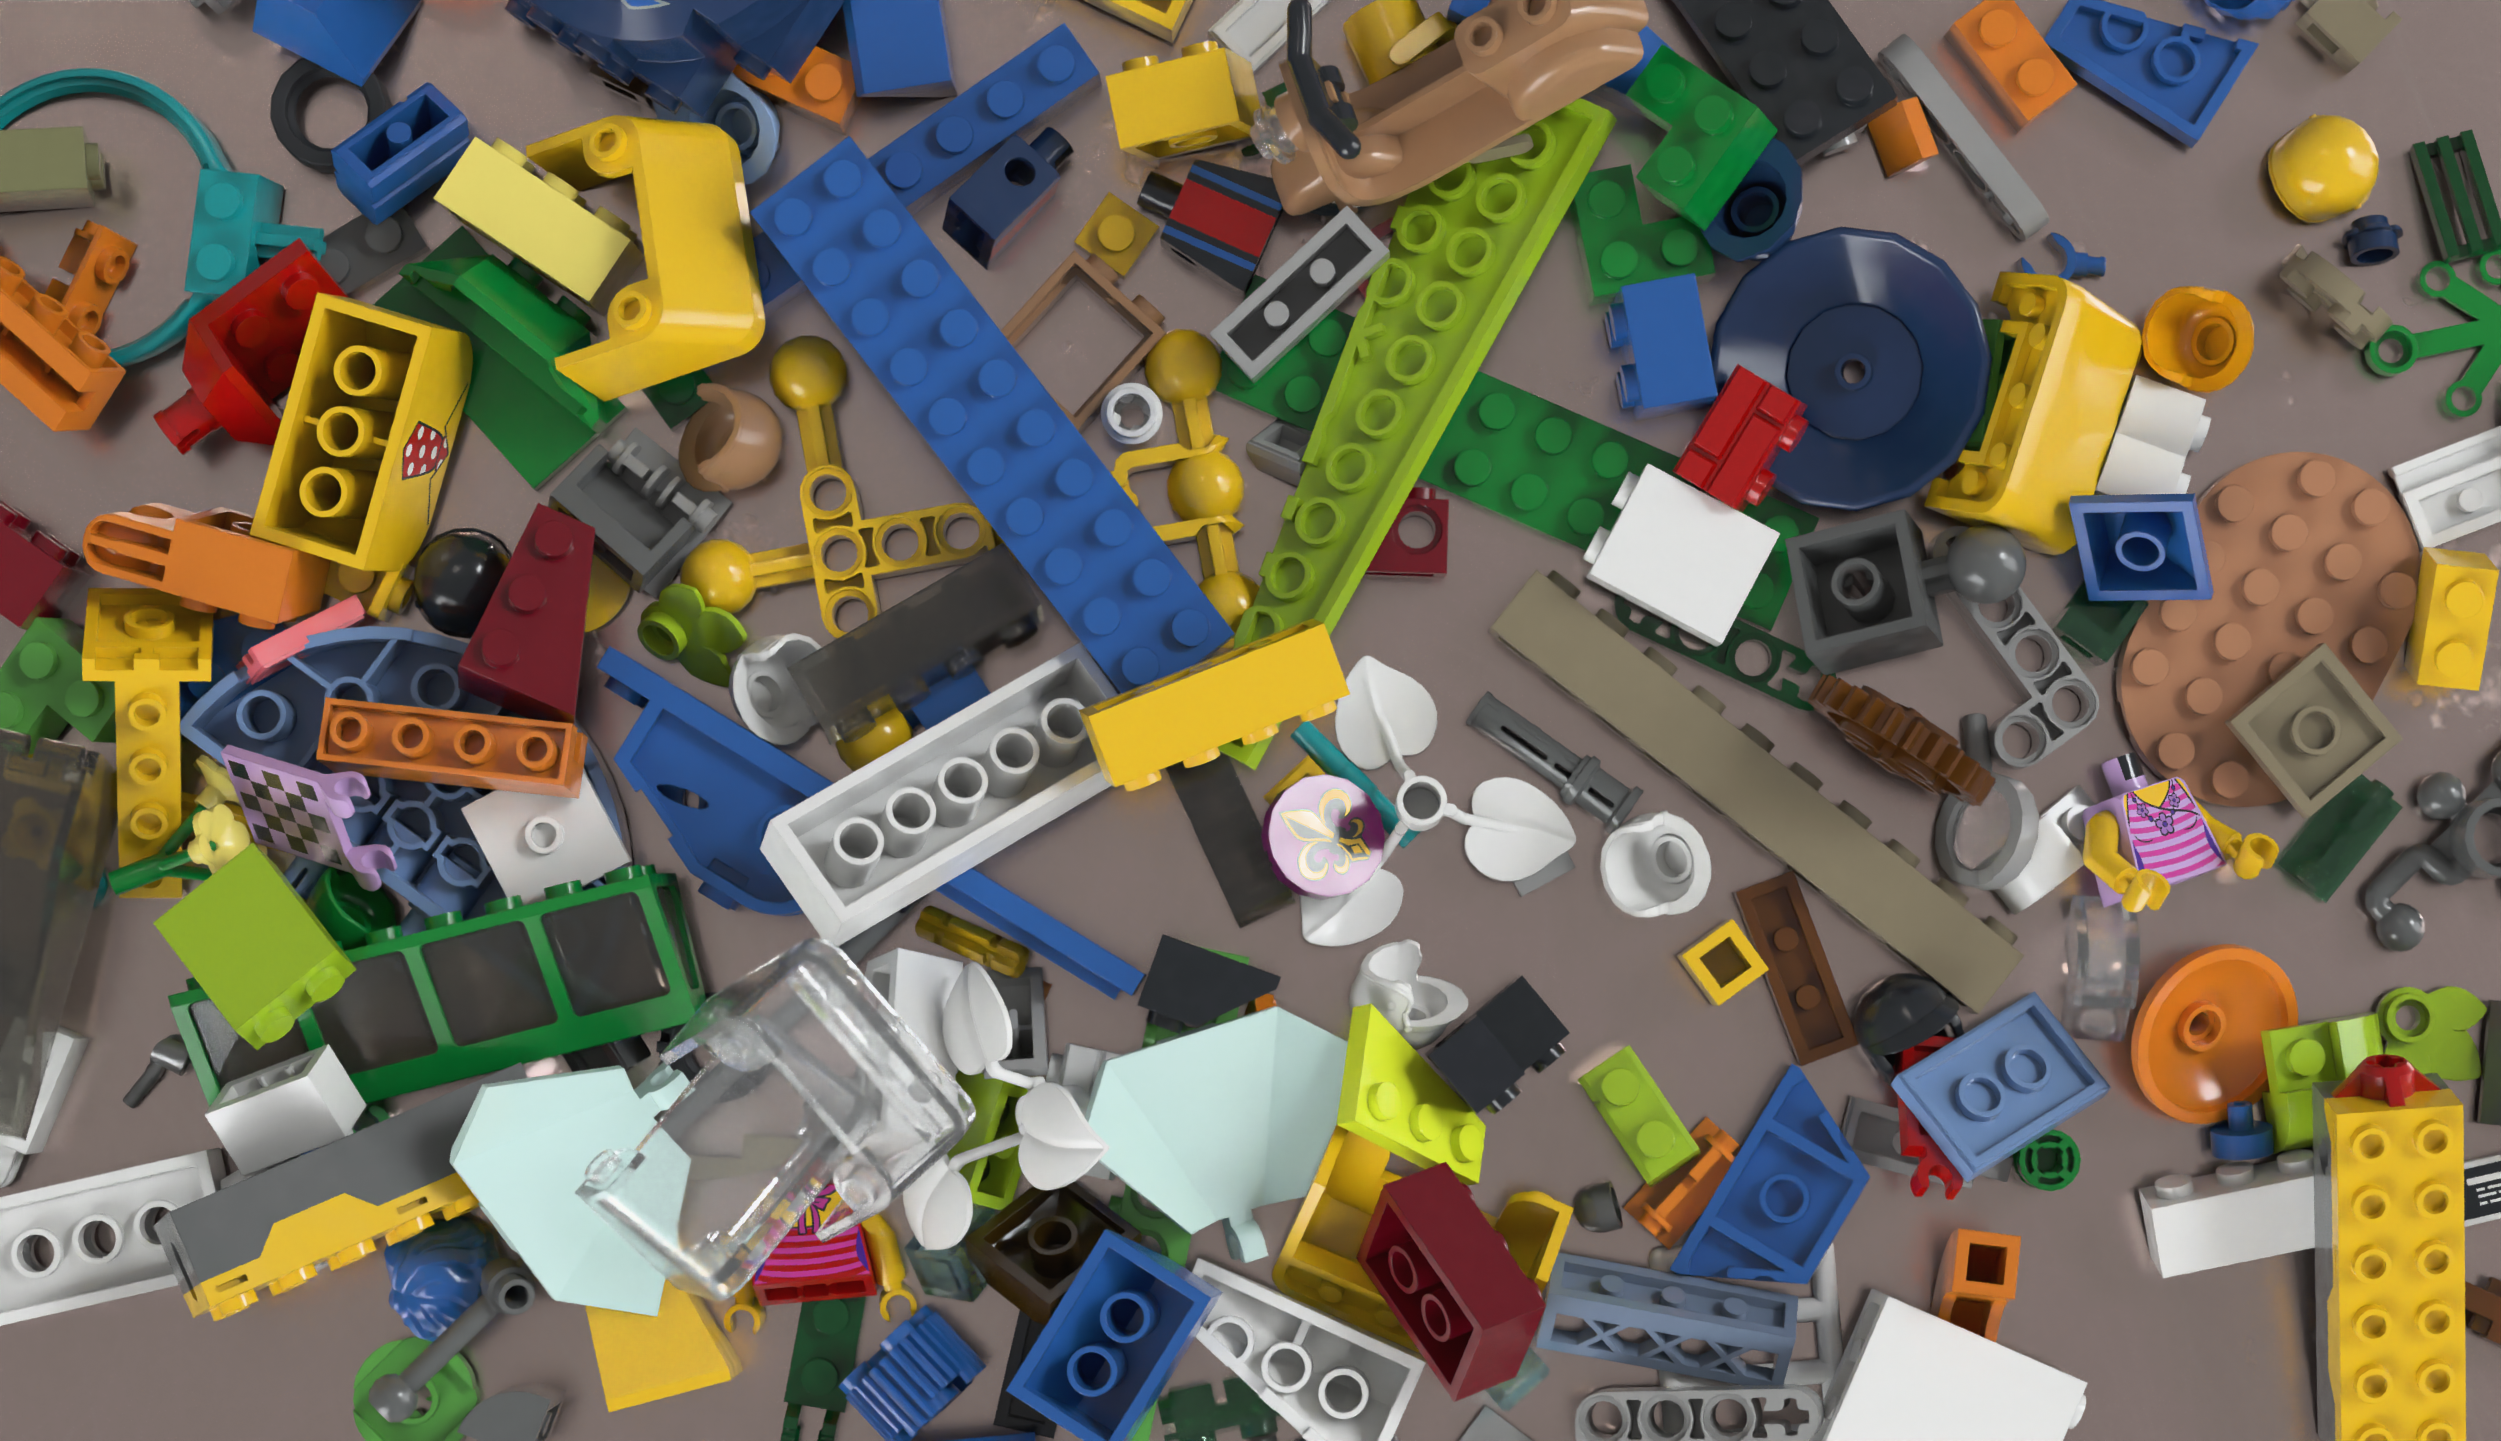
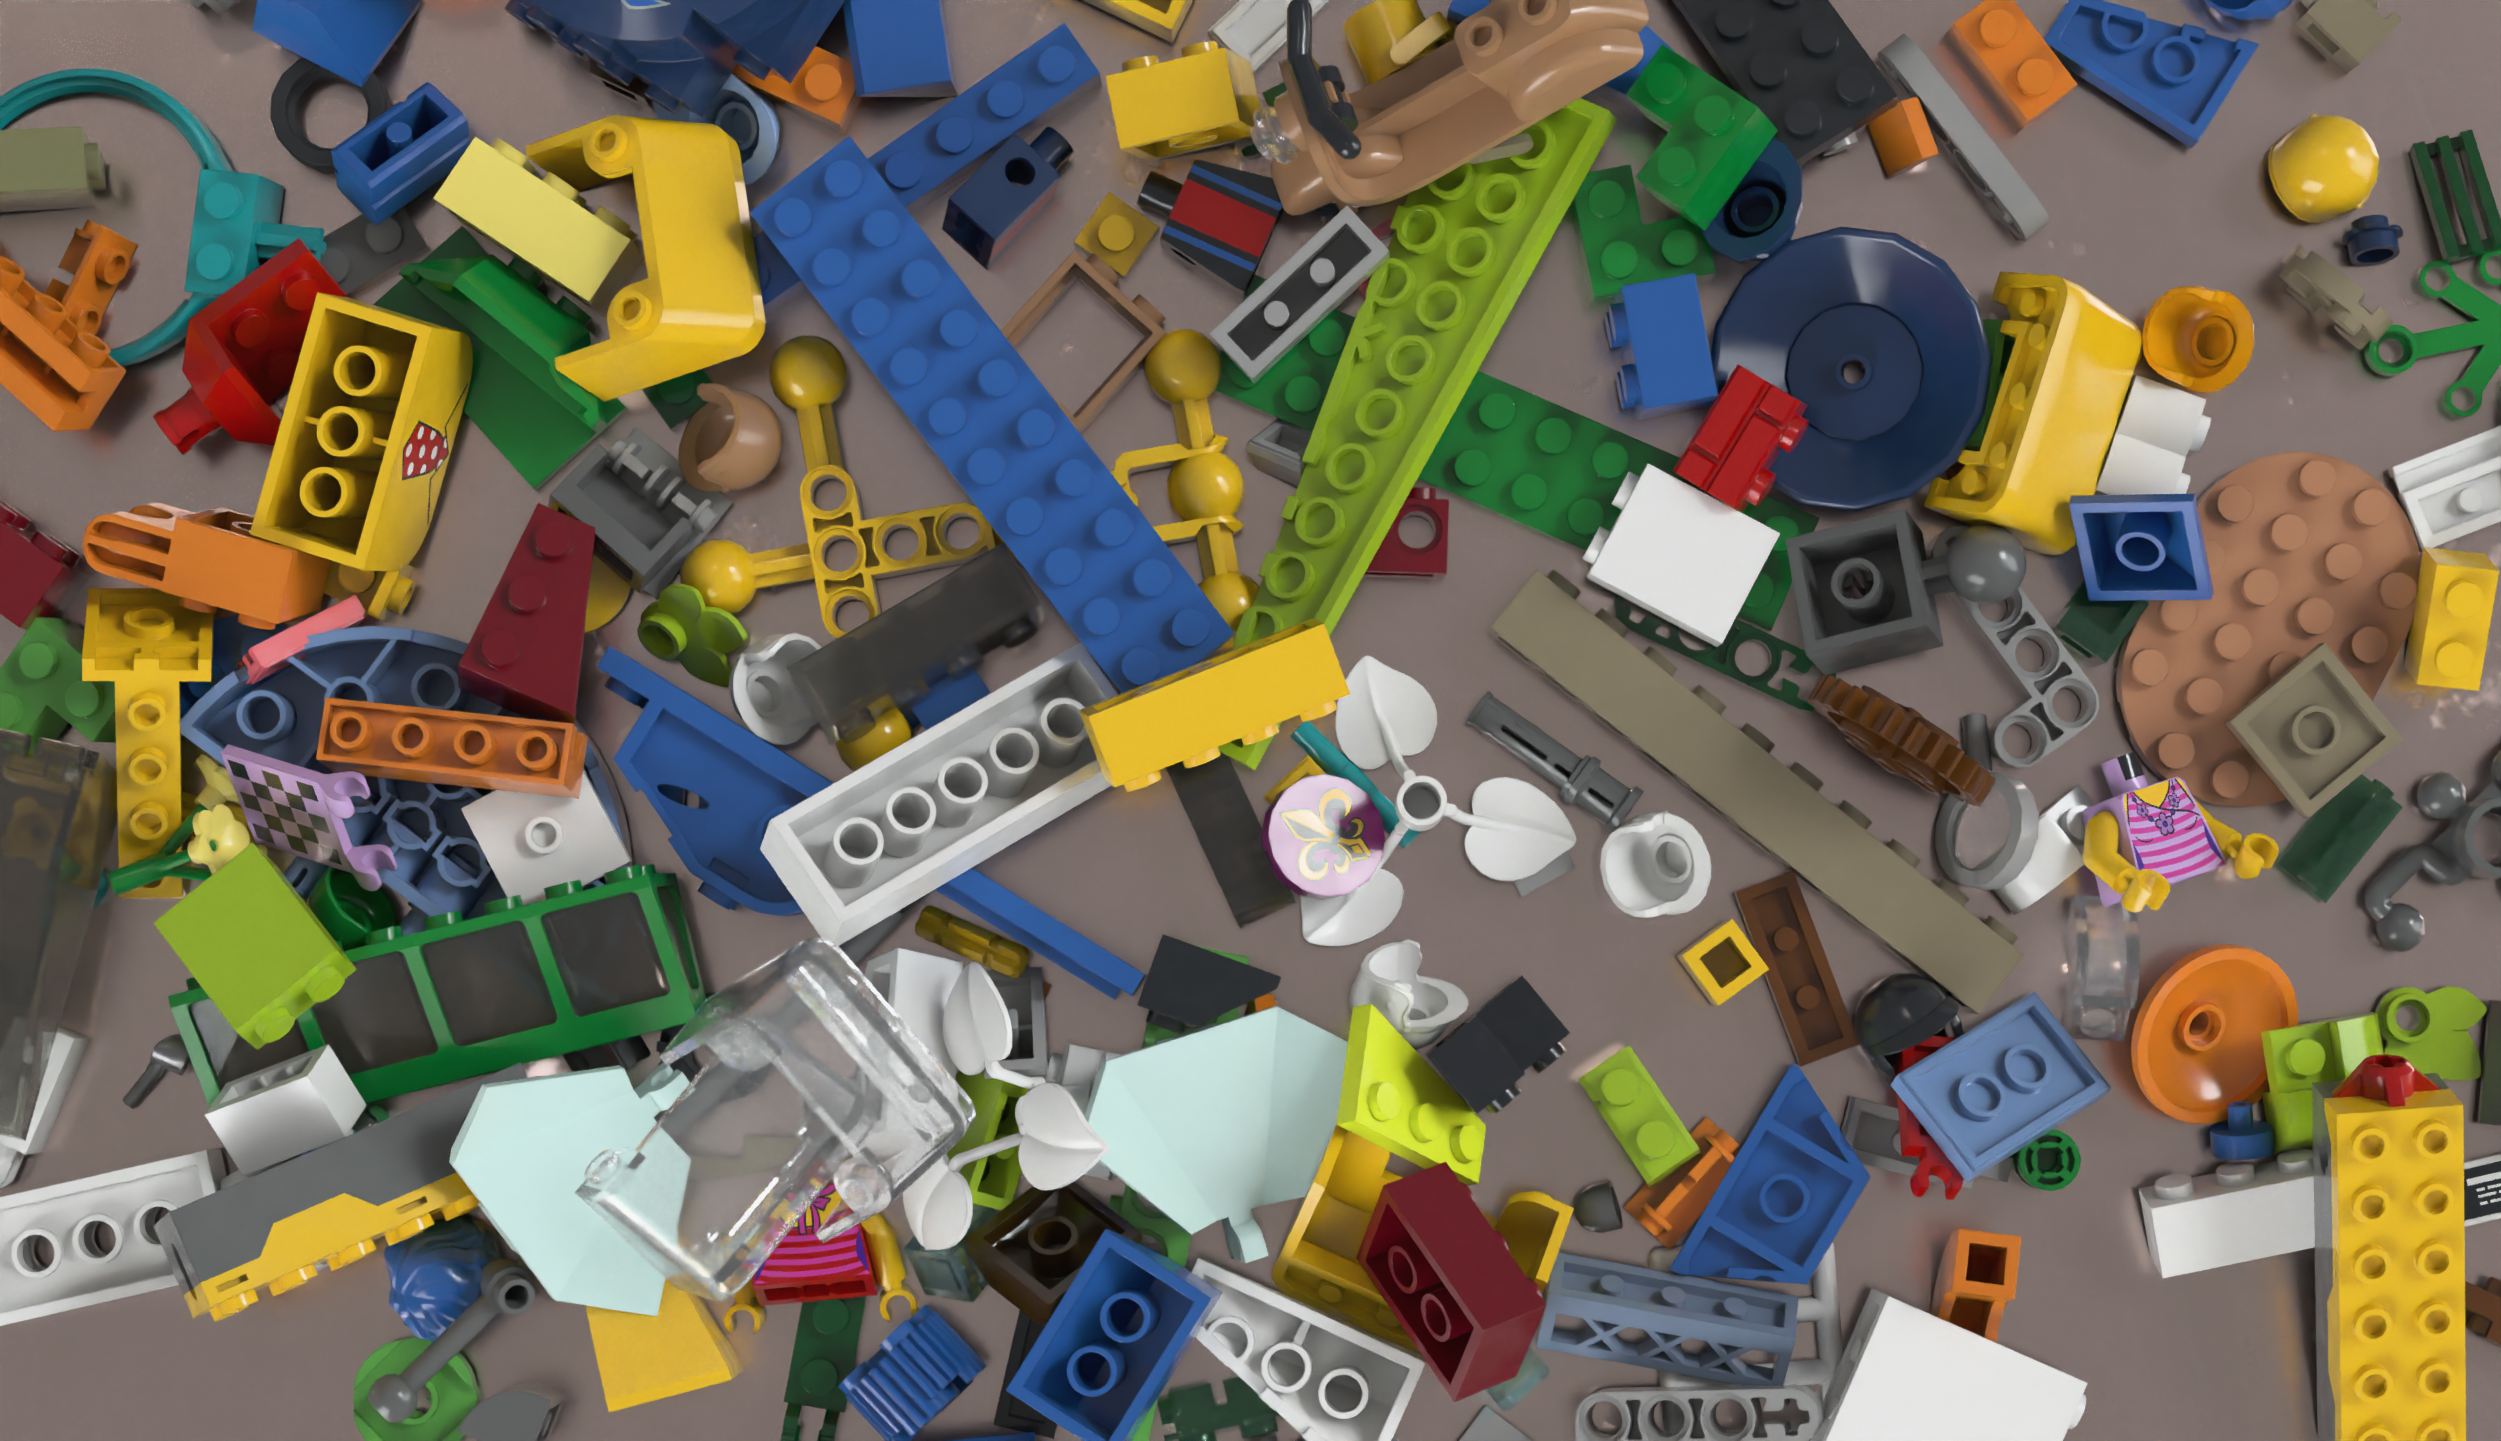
black helmet [413,528,511,639] -> none
white cone [1101,383,1163,444] -> none
blue piece [2017,232,2106,280] -> none

